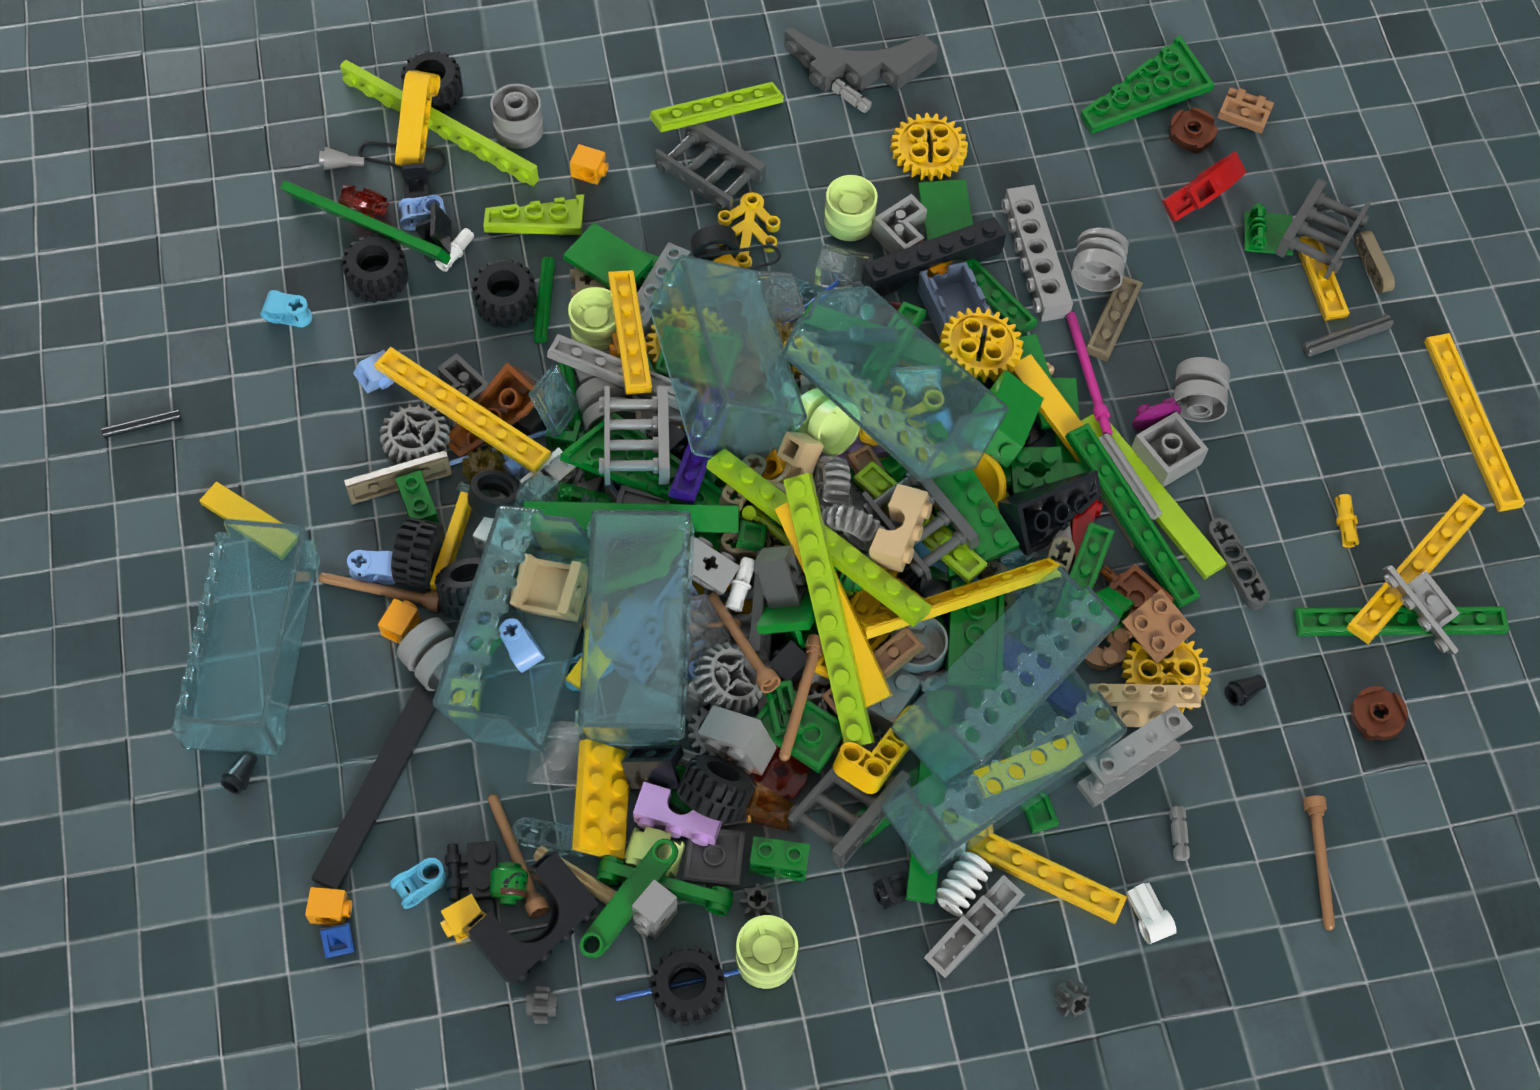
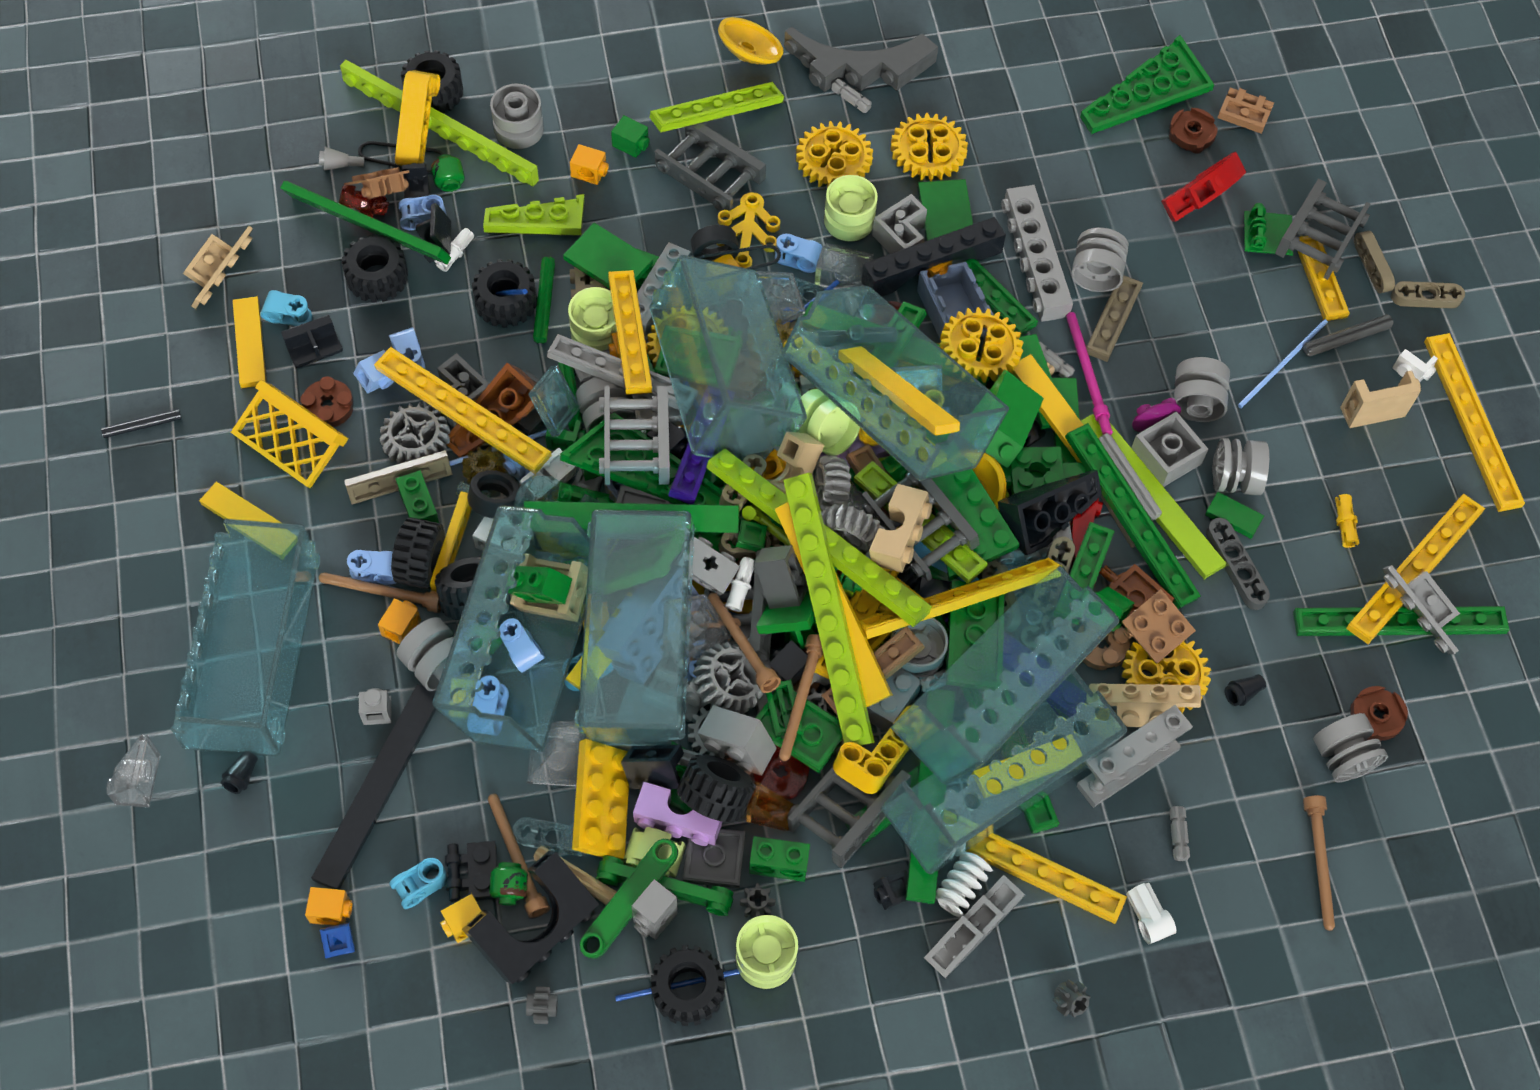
none -> clear slope [106,734,160,808]
none -> tan bracket [183,226,253,309]
none -> yellow fence [230,379,349,488]
none -> yellow tile [233,296,267,389]
none -> black panel [281,315,343,368]
none -> copper plate [300,376,353,427]
none -> medium nougat hinge [344,167,410,199]
none -> light grey brick [359,688,391,725]
none -> light blue piece [389,327,426,369]
none -> green head [431,154,465,192]
none -> light blue piece [469,675,509,732]
none -> blue axle [495,289,528,296]
none -> green brick [506,566,573,604]
none -> green brick [611,115,650,158]
none -> yellow dish [718,17,783,65]
none -> light blue piece [774,233,823,273]
none -> yellow gear [796,121,873,189]
none -> yellow tile [838,346,960,436]
none -> light grey axle [1039,342,1075,378]
none -> green tile [1205,492,1264,539]
none -> light grey wheel [1212,438,1269,496]
none -> light blue axle [1238,319,1328,408]
none -> light grey wheel [1313,713,1388,782]
none -> tan panel [1340,370,1421,428]
none -> dark tan beam [1391,281,1465,308]
none -> white bracket [1393,349,1438,382]

